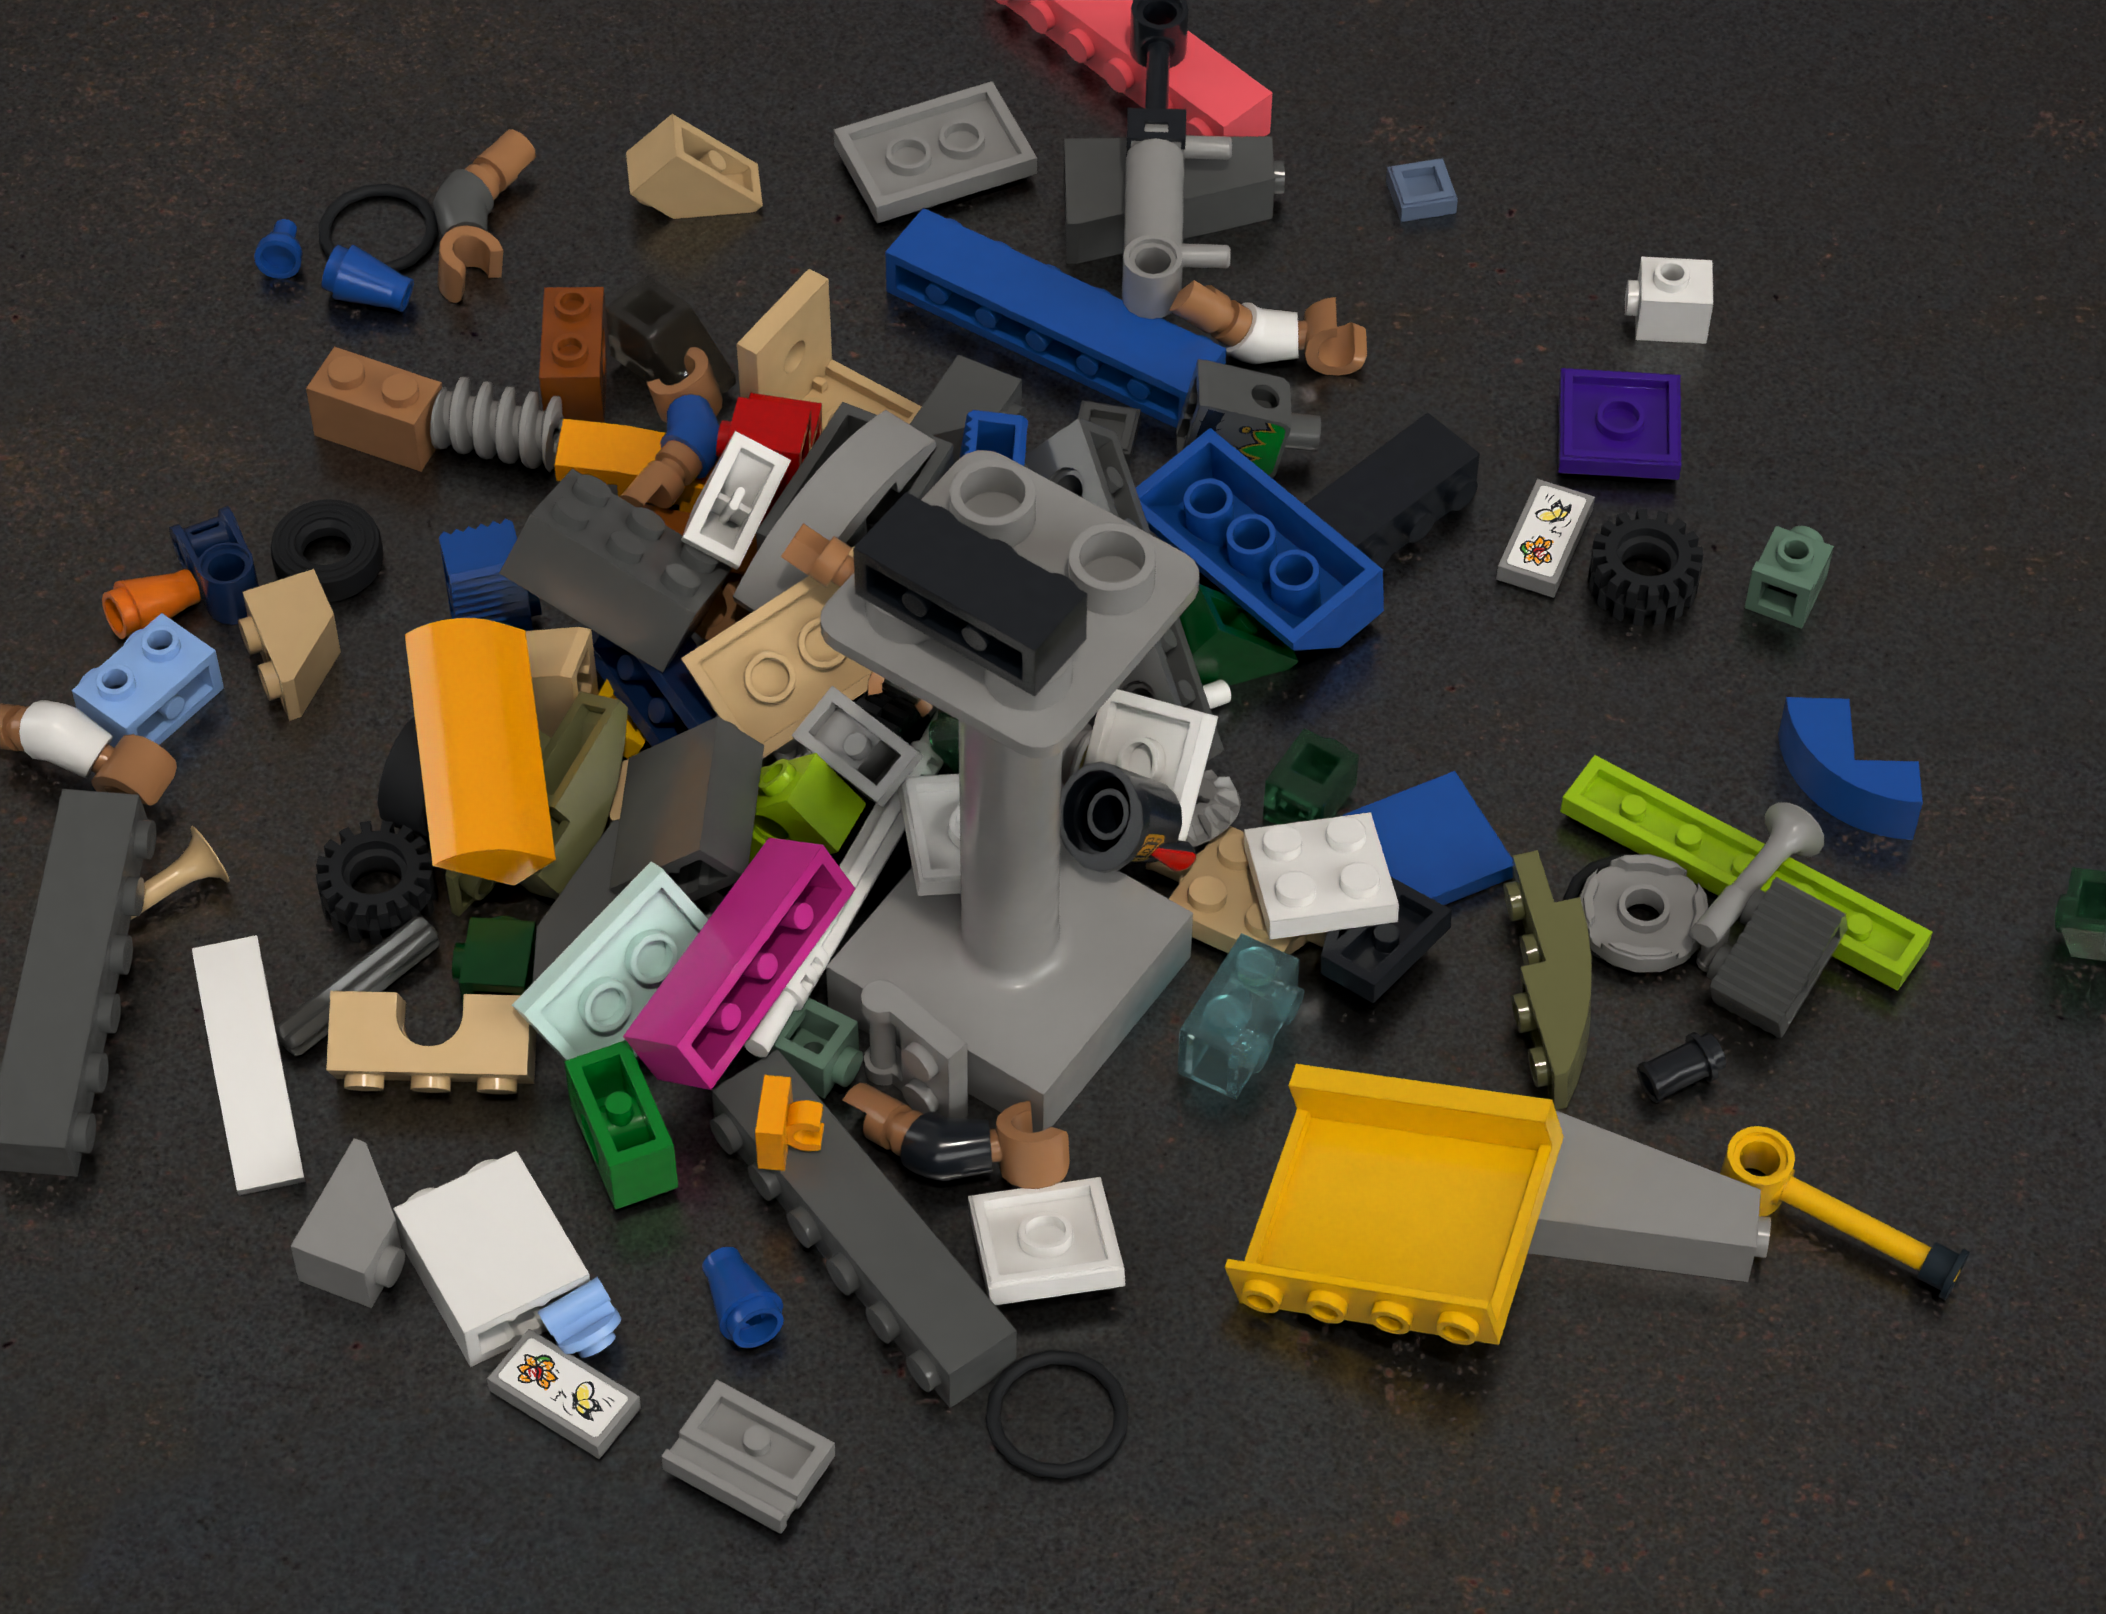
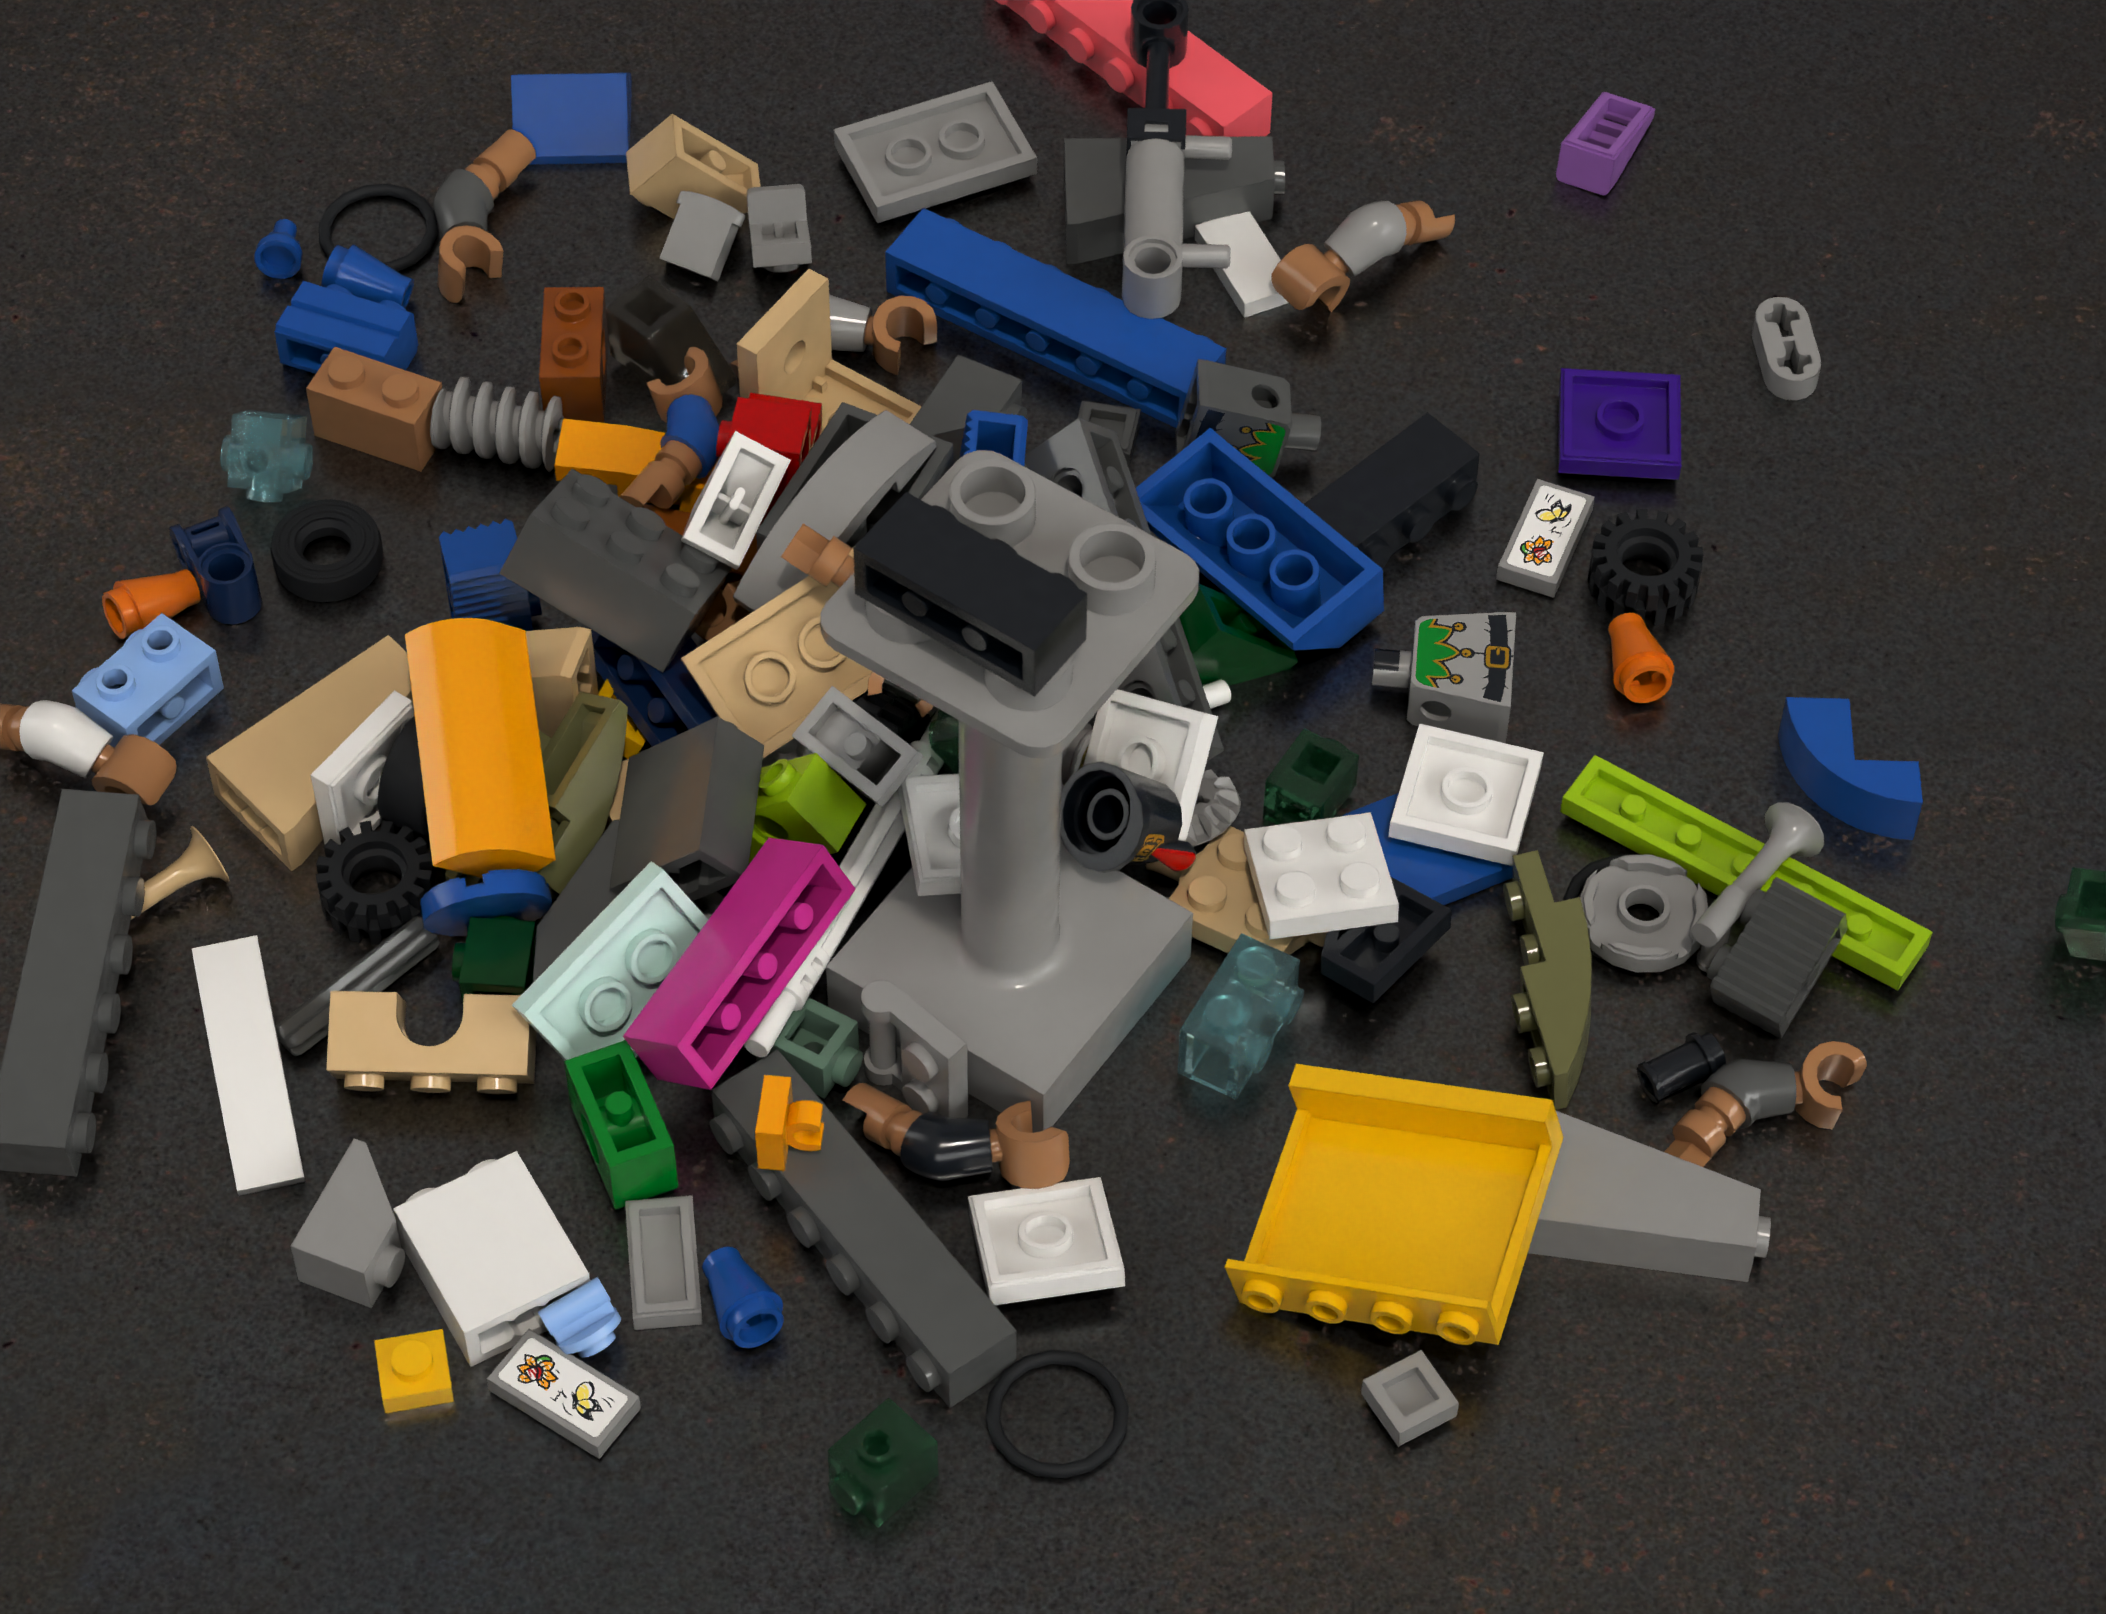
tan slope [238,569,341,721] -> none
light grey plate [661,1380,835,1534] -> none
medium nougat piece [1169,280,1367,376] -> none
sand blue tile [1386,158,1458,222] -> none
white brick [1625,256,1713,344] -> none
yellow piece [1720,1126,1970,1300] -> none
sand green brick [1744,526,1834,629] -> none
none -> tan slope [206,635,414,871]
none -> clear light blue brick [220,410,313,502]
none -> blue brick [274,281,418,374]
none -> white plate [311,690,414,845]
none -> yellow plate [374,1329,454,1413]
none -> blue tile [420,869,552,936]
none -> blue slope [511,72,632,165]
none -> light grey tile [625,1195,702,1330]
none -> light grey tile [659,191,746,282]
none -> medium nougat piece [730,295,937,379]
none -> light grey bracket [746,184,812,272]
none -> clear green brick [827,1397,938,1528]
none -> white tile [1195,211,1289,318]
none -> piece [1271,200,1455,312]
none -> light grey plate [1361,1350,1459,1447]
none -> light grey torso [1372,612,1516,743]
none -> white plate [1388,723,1544,866]
none -> medium lavender slope [1556,92,1655,195]
none -> orange cone [1608,613,1674,703]
none -> medium nougat piece [1664,1041,1867,1167]
none -> light grey beam [1752,297,1821,400]

